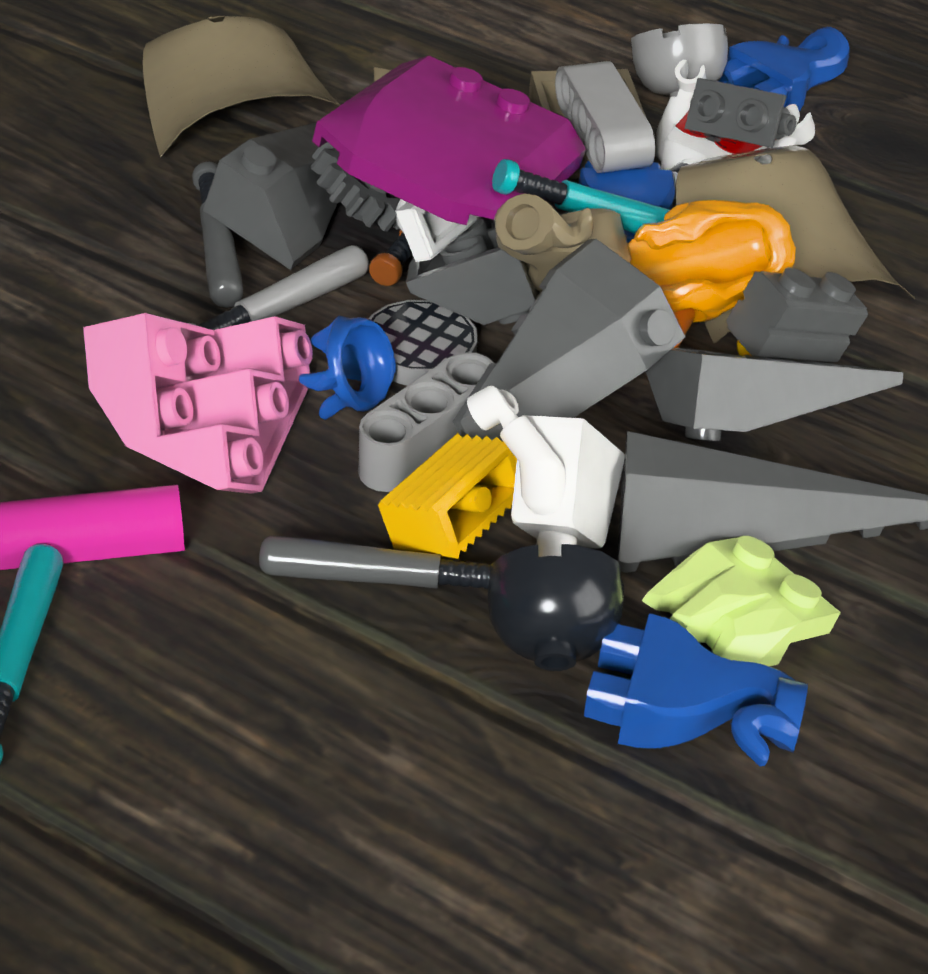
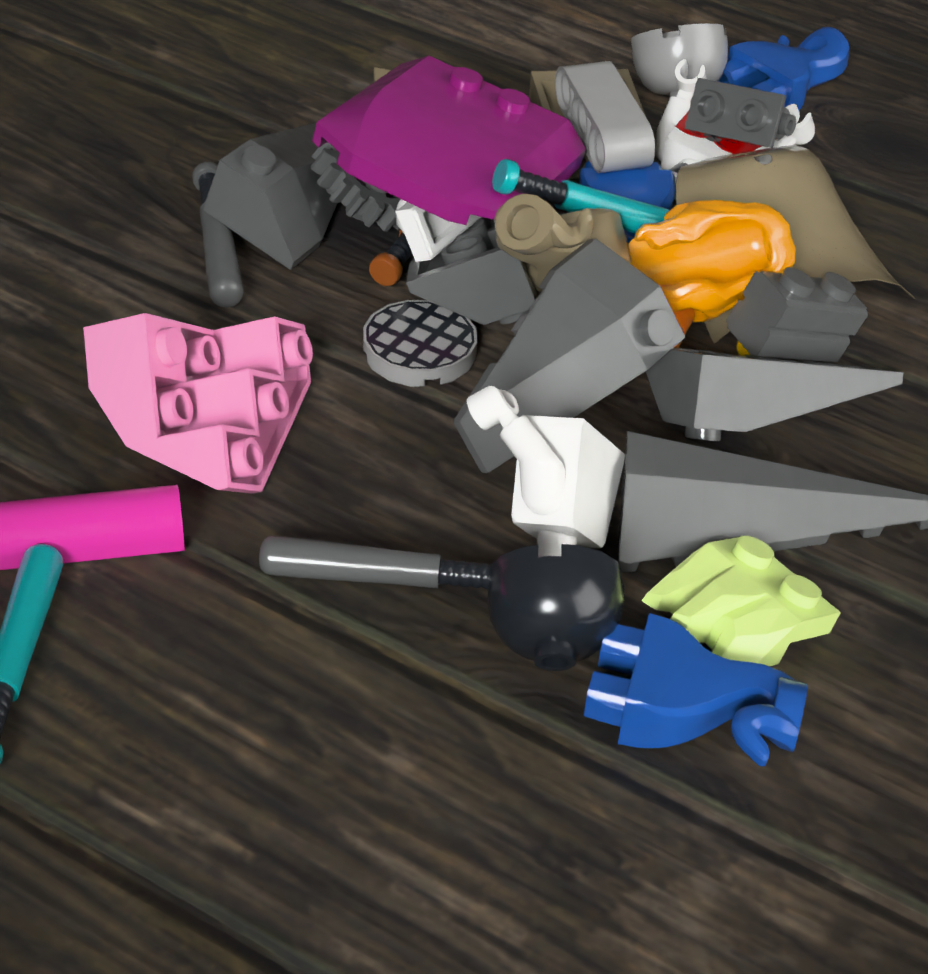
dark tan piece [143,16,340,158] -> none
light grey piece [187,245,369,330] -> none
blue piece [299,316,396,420] -> none
light grey beam [358,352,494,492] -> none
yellow brick [378,433,517,559] -> none

